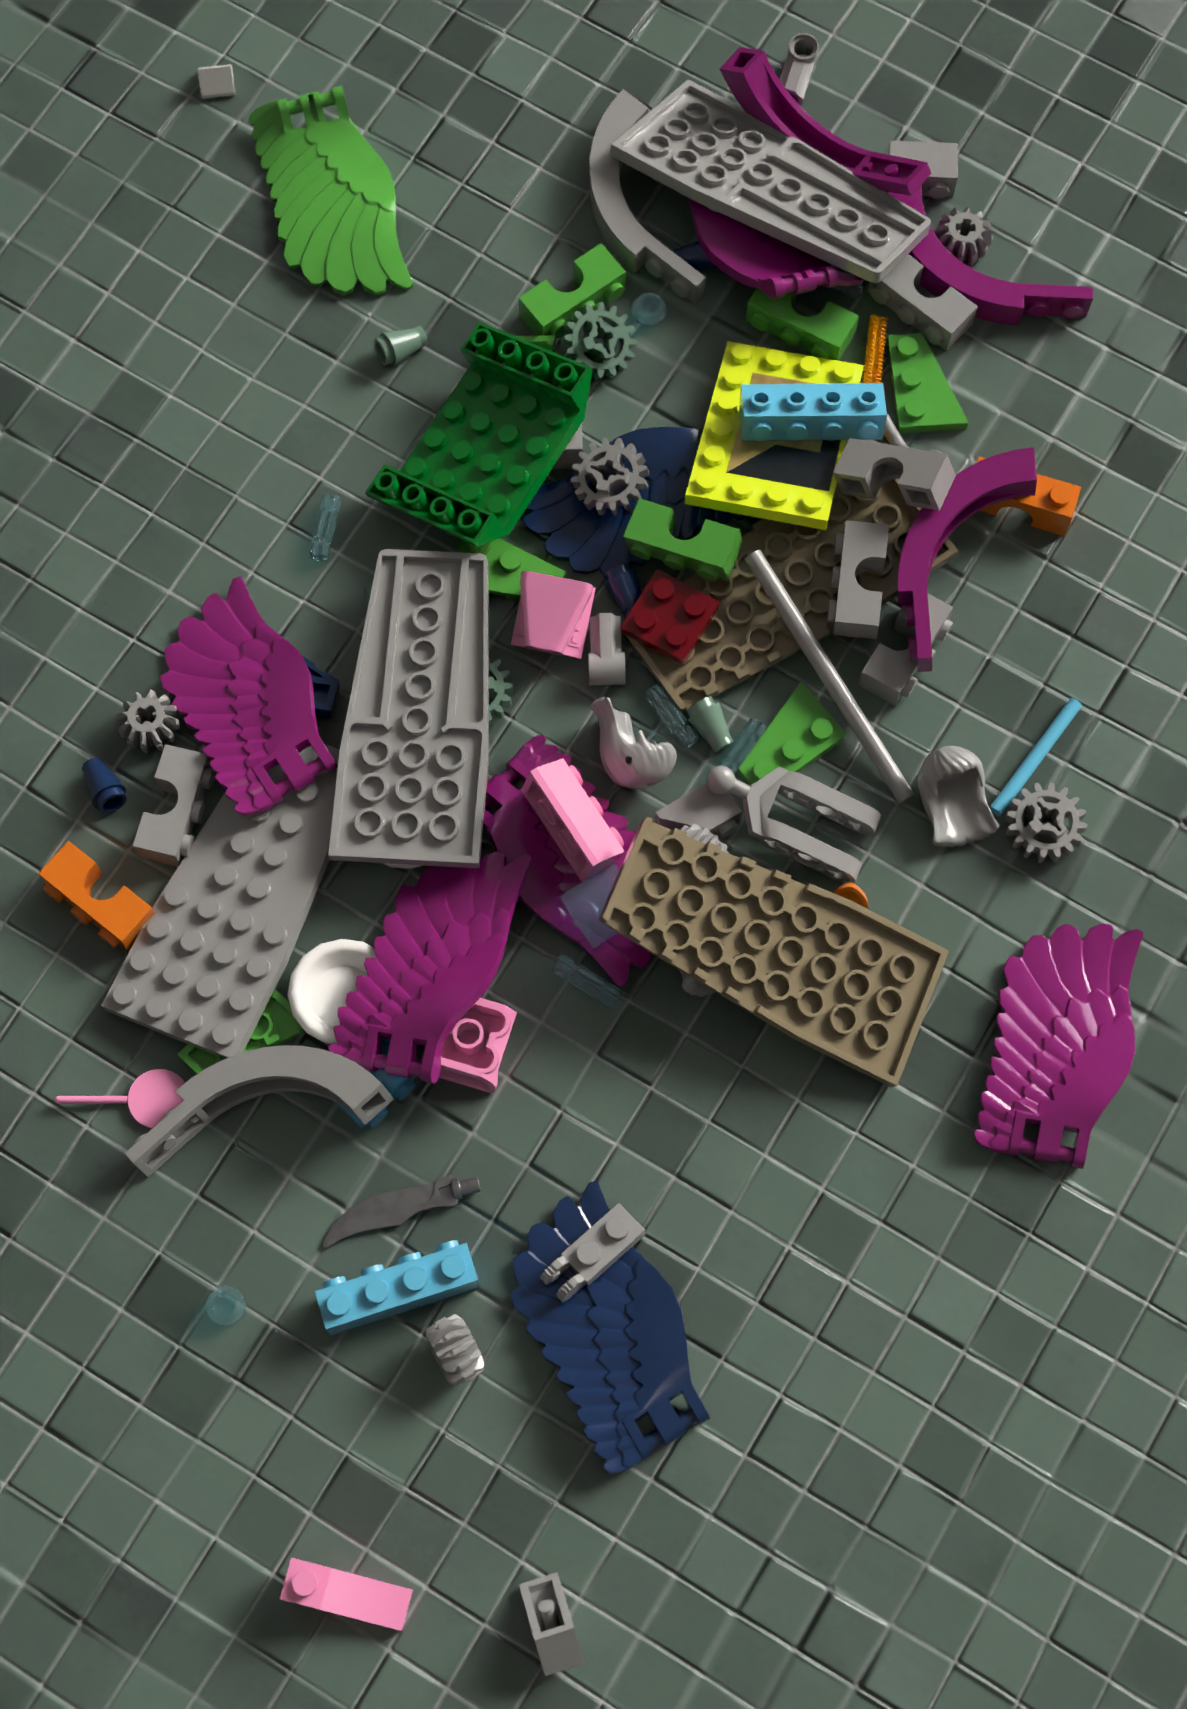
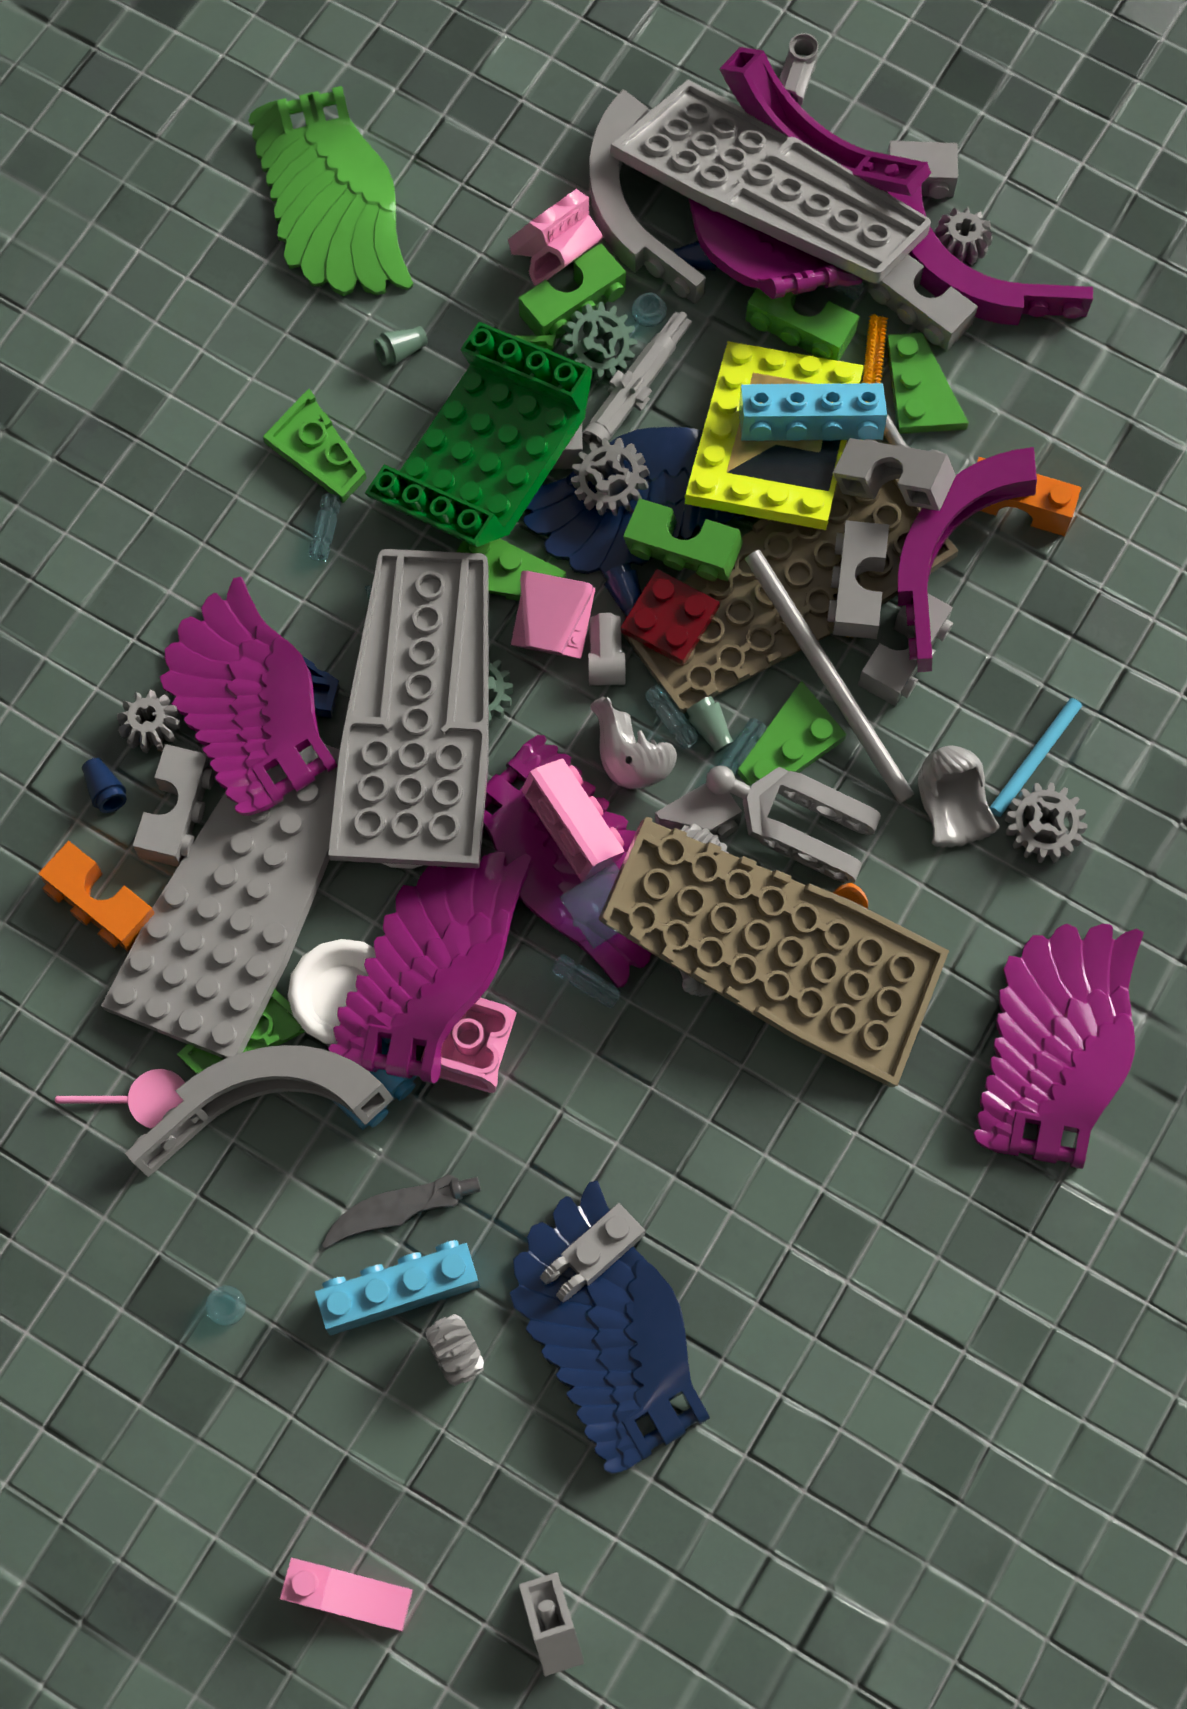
white slope [197,64,235,99] -> none
none -> bright green wing [263,389,367,503]
none -> bright pink piece [508,189,603,286]
none -> light grey piece [582,311,692,448]

